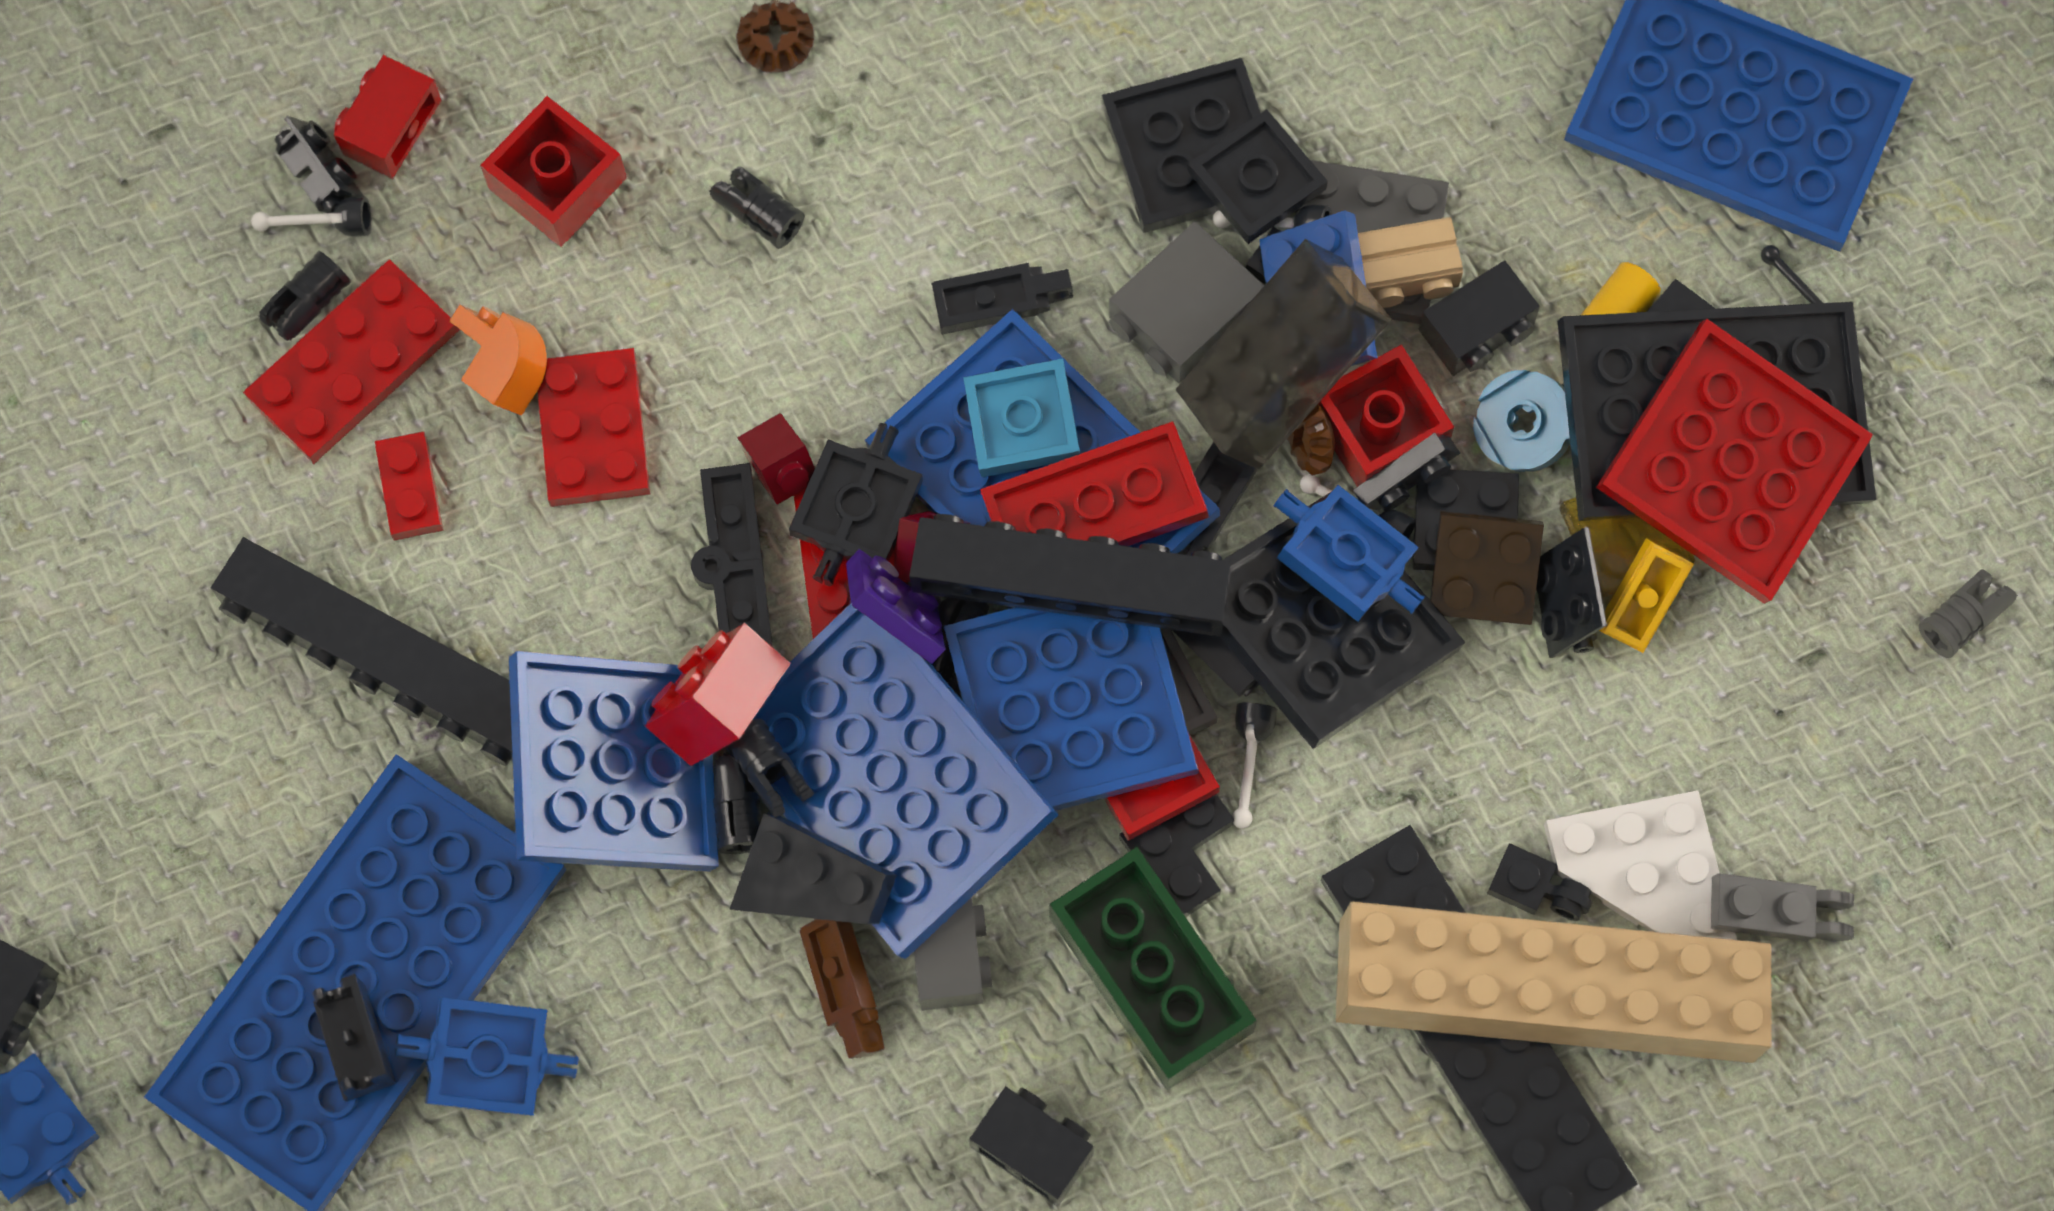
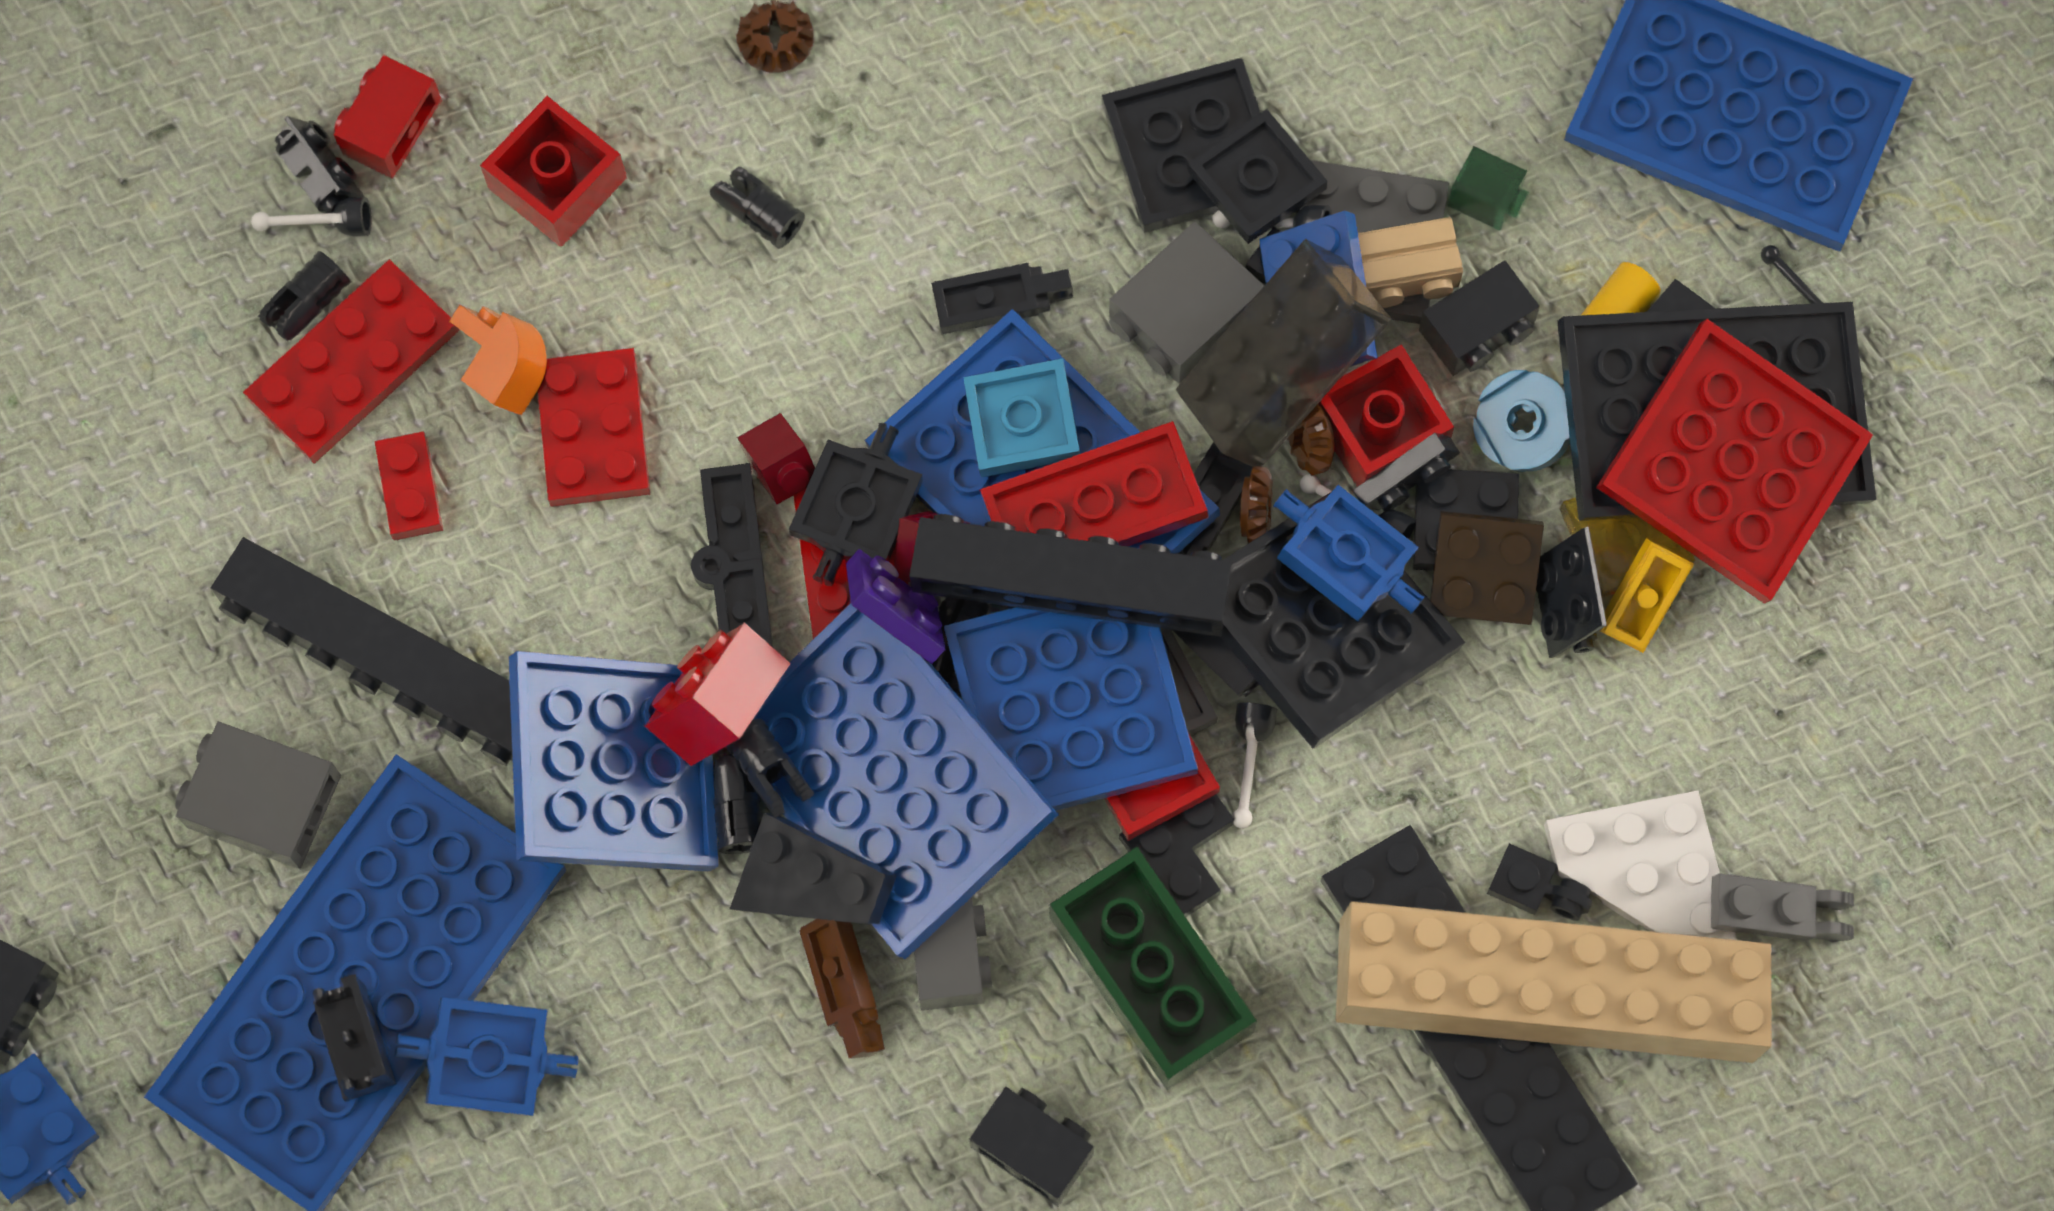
dark grey hinge [1919,569,2018,658] -> none
none -> dark grey brick [175,721,342,870]
none -> reddish brown gear [1240,467,1273,544]
none -> clear green brick [1447,146,1529,231]

